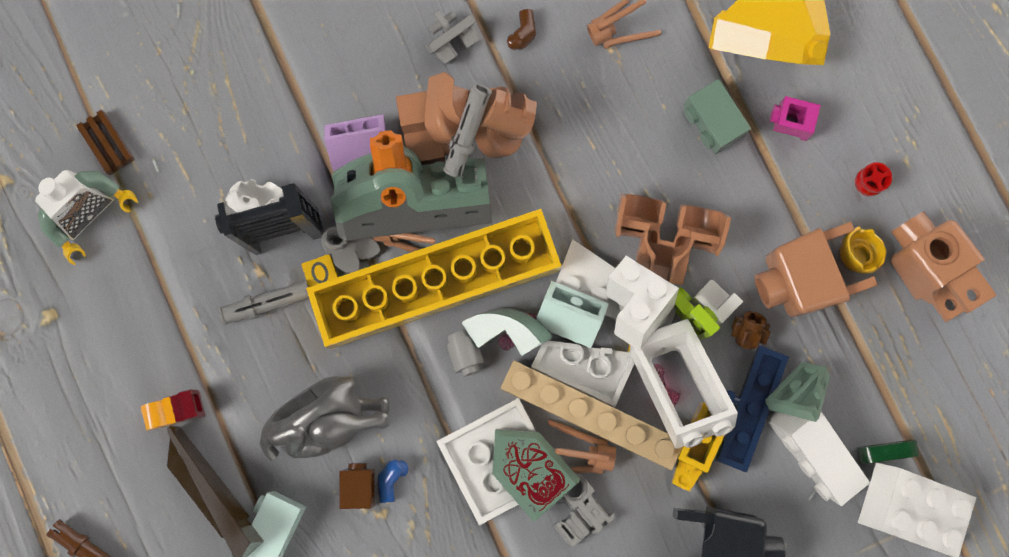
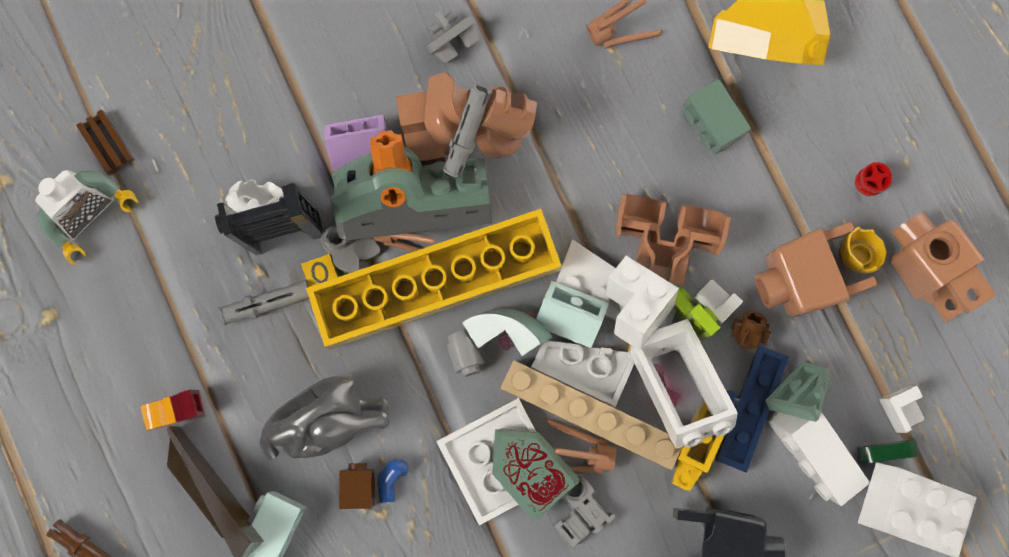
reddish brown arm [507,9,536,50] -> none
dark pink brick [769,96,821,141] -> none
none -> white panel [879,386,924,433]

